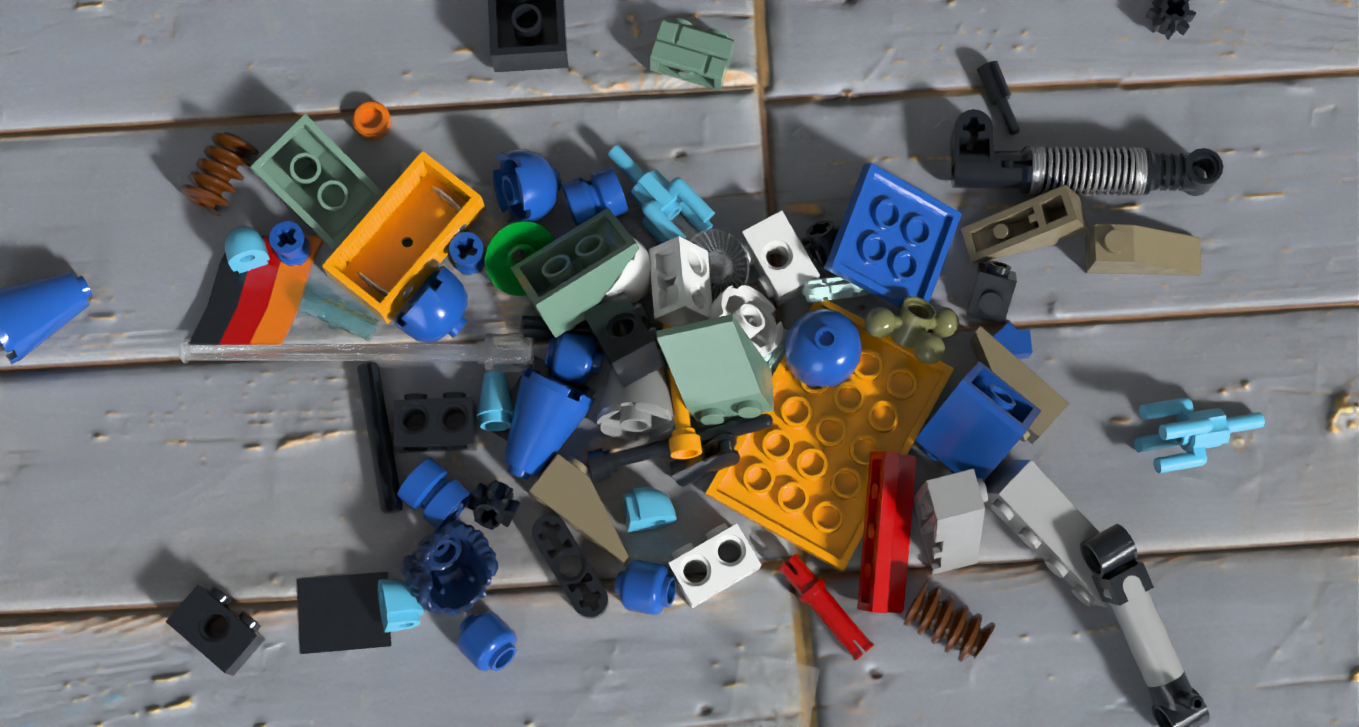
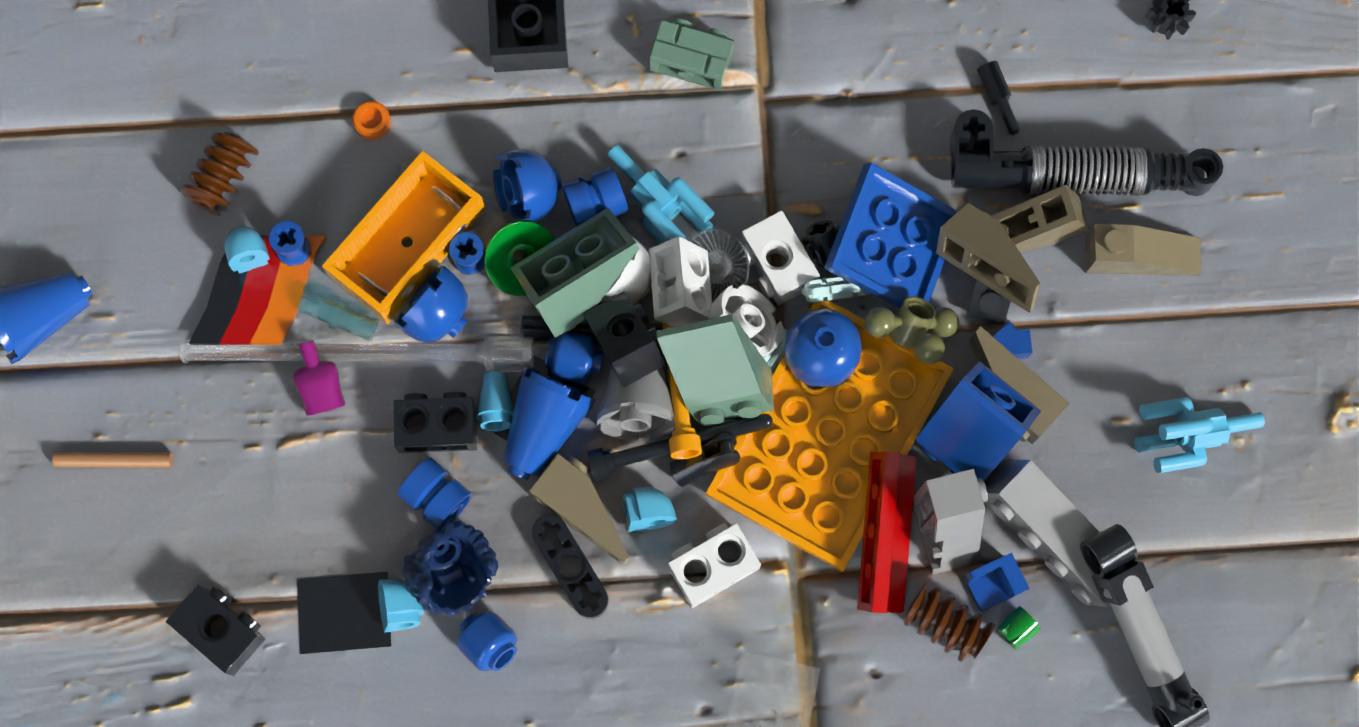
sand green slope [250,113,385,250] -> none
black axle [357,362,403,514] -> none
black gear [467,480,520,530] -> none
blue head [615,560,677,615] -> none
red pin [778,553,874,661] -> none
none -> medium nougat bar [52,452,173,468]
none -> magenta piece [293,340,346,416]
none -> dark tan slope [936,203,1040,313]
none -> blue panel [963,553,1030,611]
none -> green hose [997,606,1041,650]

